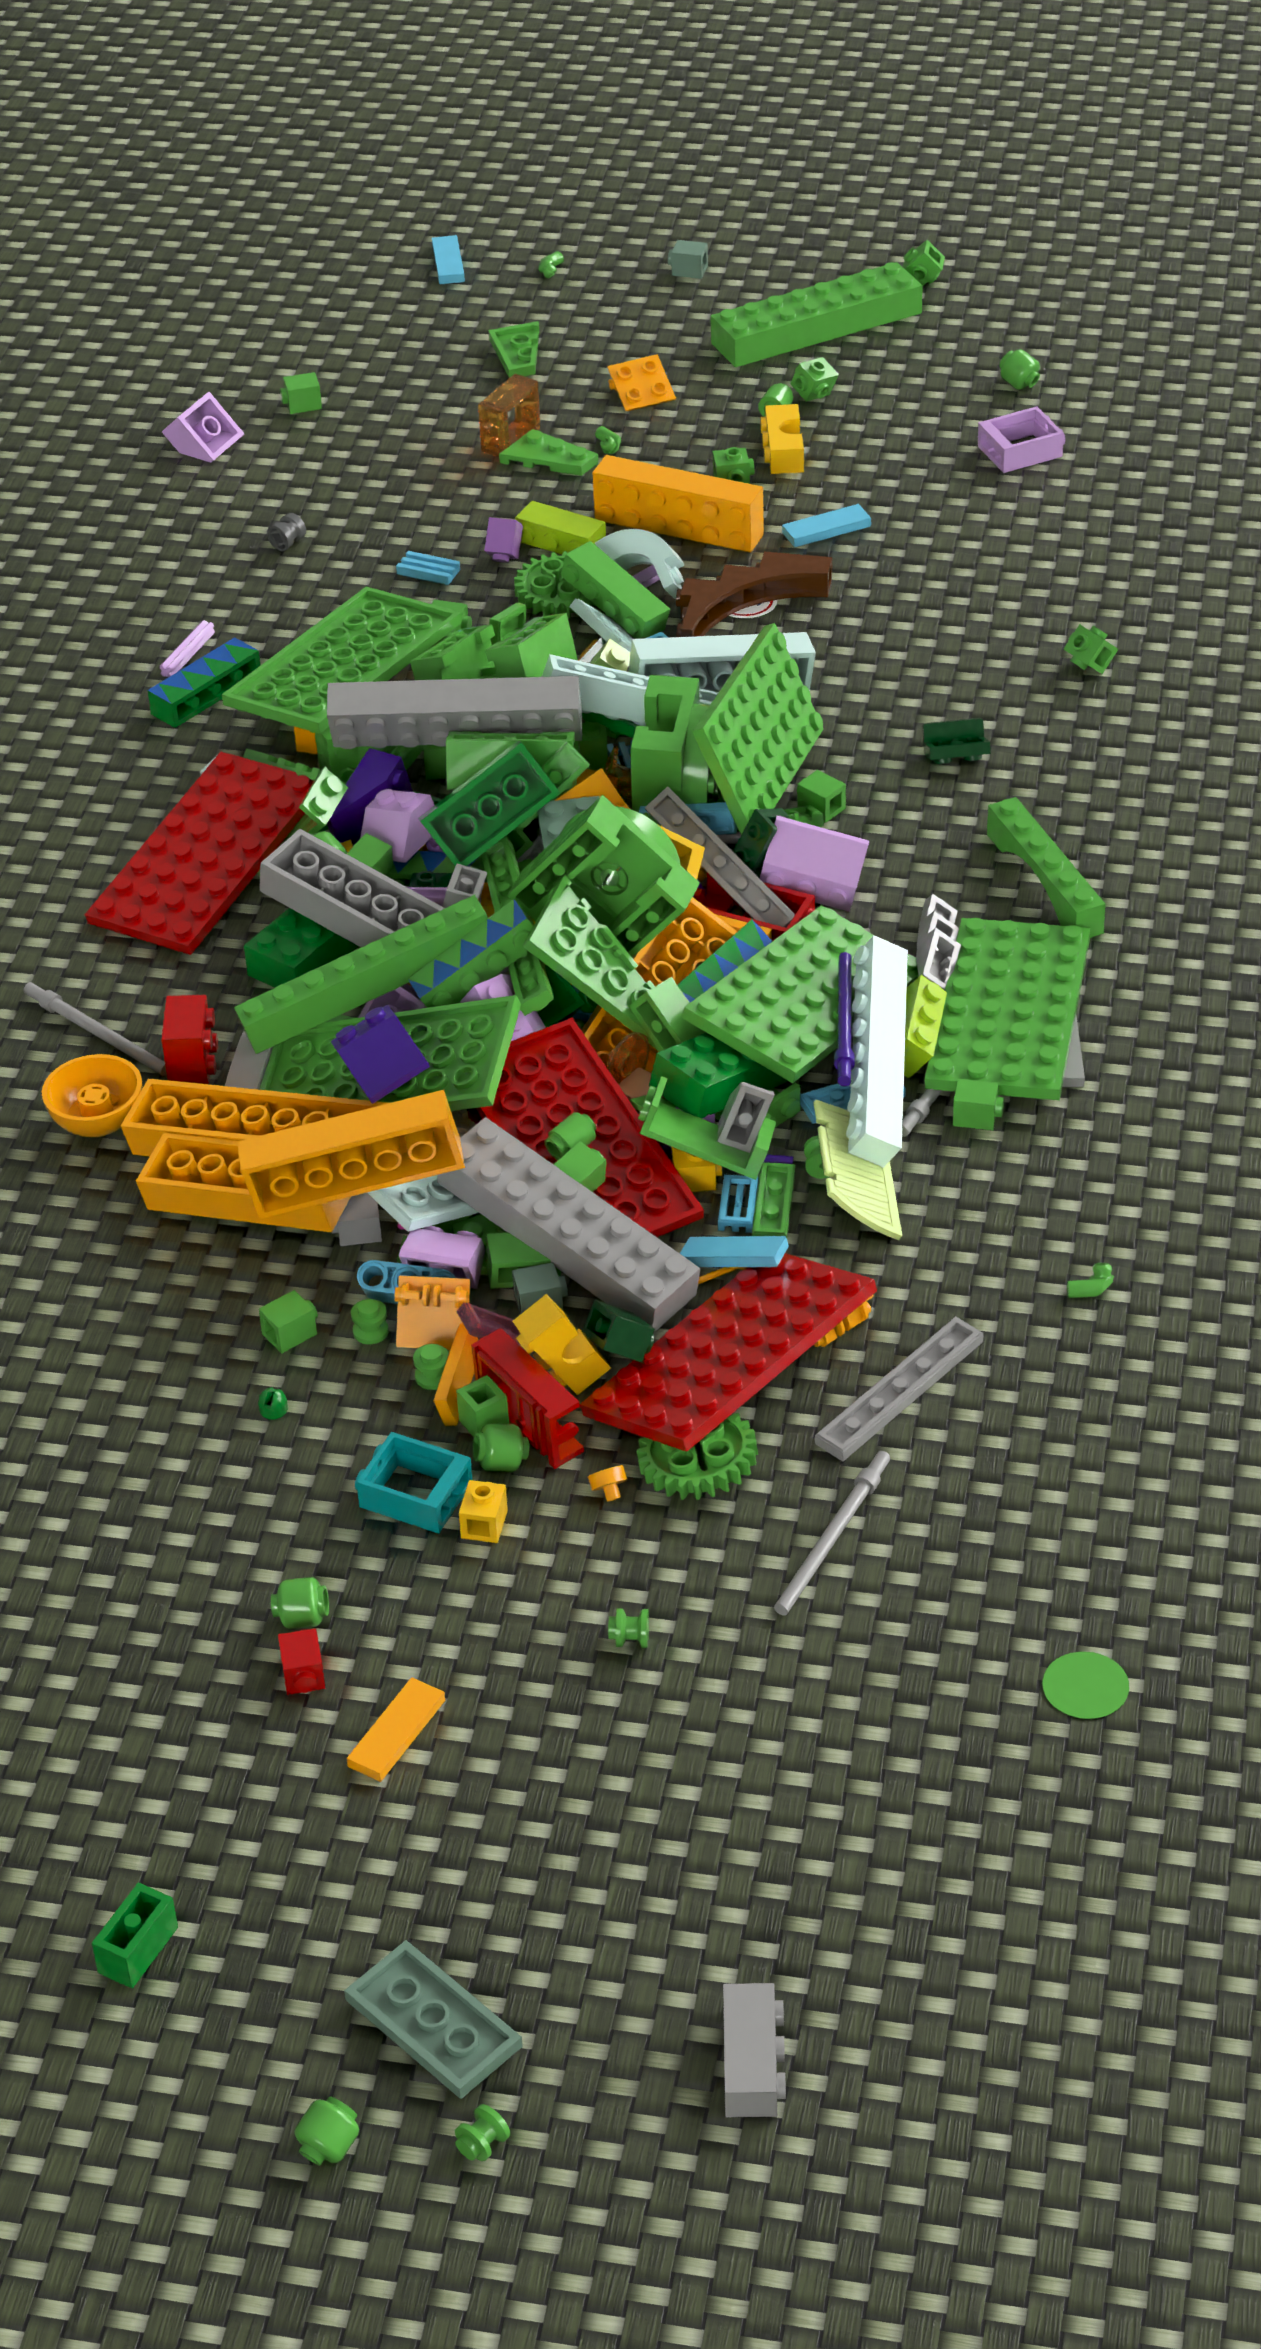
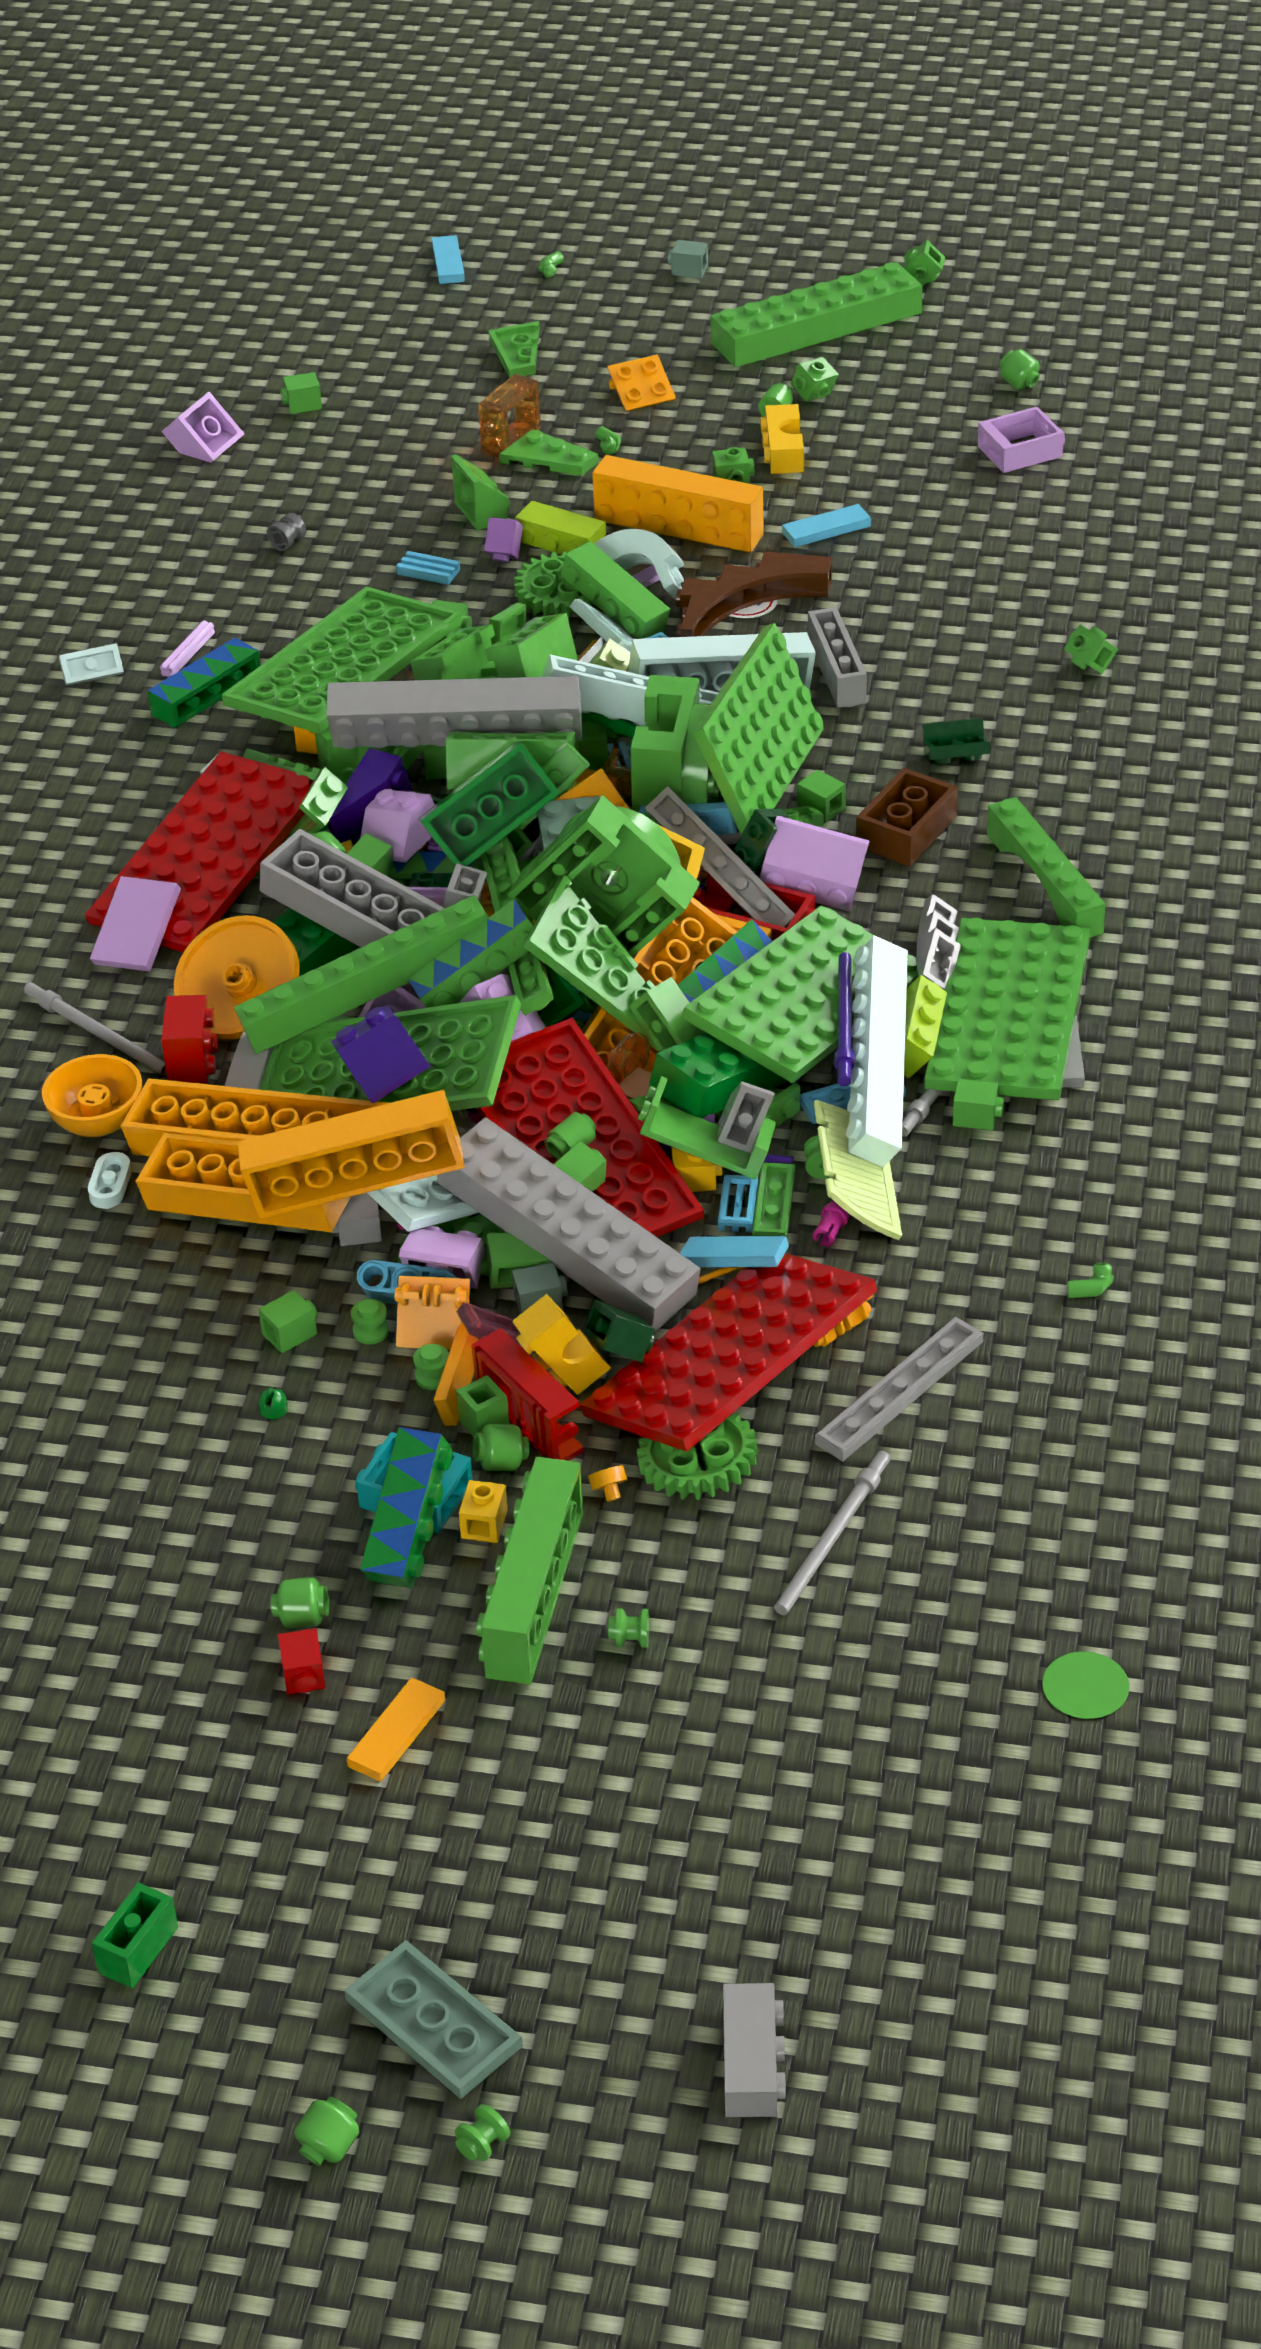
none -> light aqua plate [59,643,124,686]
none -> light aqua plate [88,1152,132,1209]
none -> lavender tile [90,876,181,972]
none -> light orange dish [174,915,300,1040]
none -> green brick [360,1427,453,1589]
none -> bright green slope [451,454,510,531]
none -> bright green brick [476,1456,583,1685]
none -> light grey brick [808,607,867,708]
none -> dark pink pin [812,1199,849,1247]
none -> reddish brown brick [856,768,958,867]

